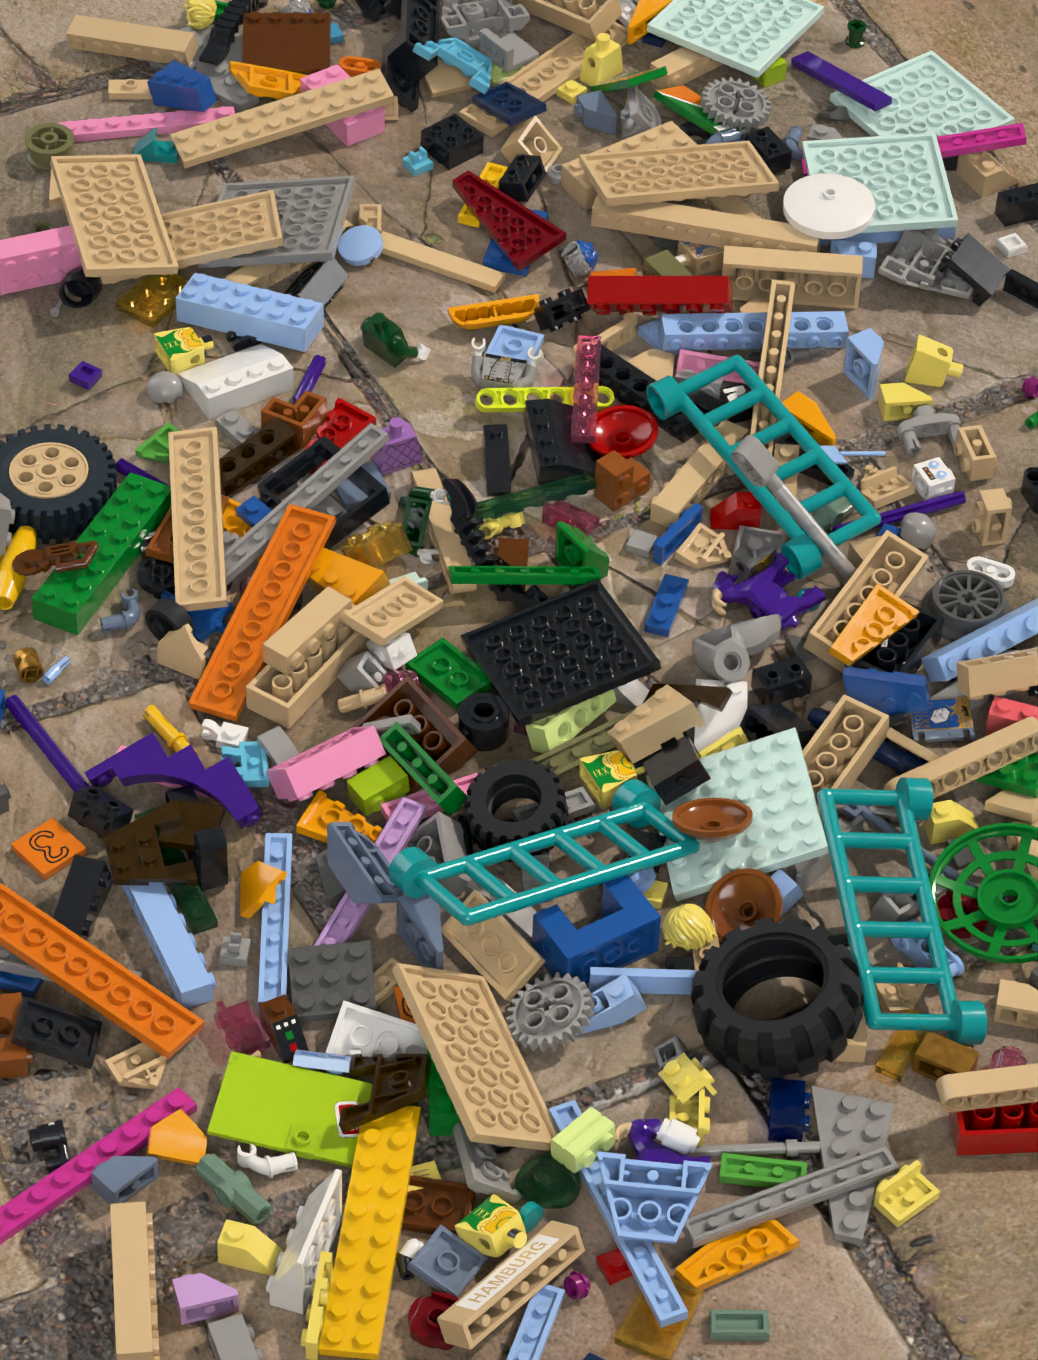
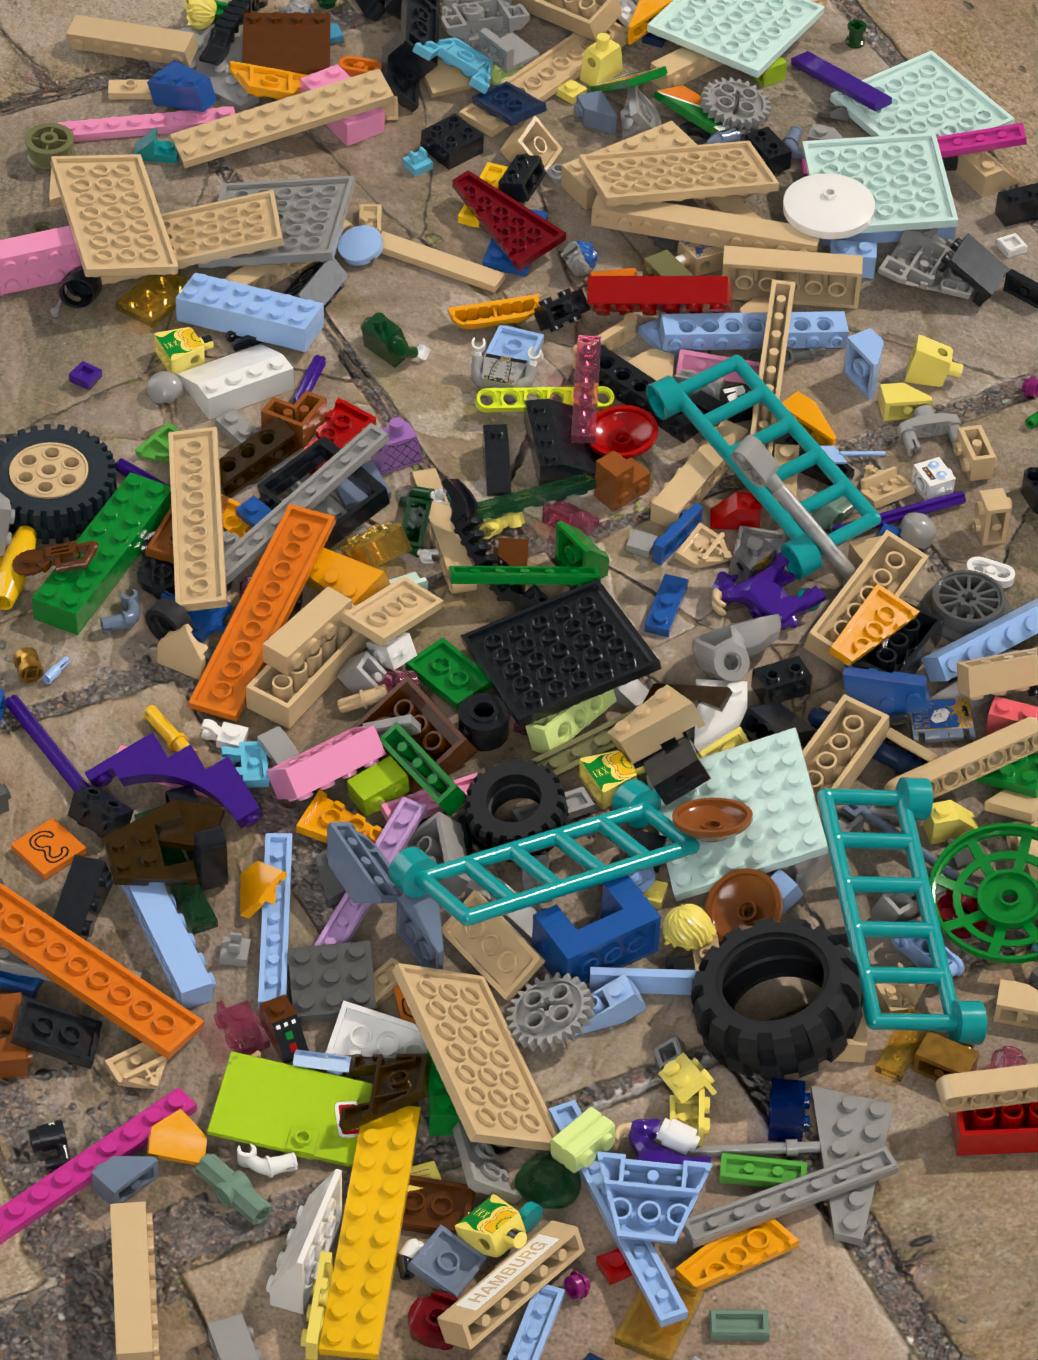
lavender slope [172,1273,239,1325] -> none
light yellow slope [217,1219,283,1276] -> none
dark grey slope [785,635,818,662] -> none
light yellow bracket [874,1160,940,1228] -> none

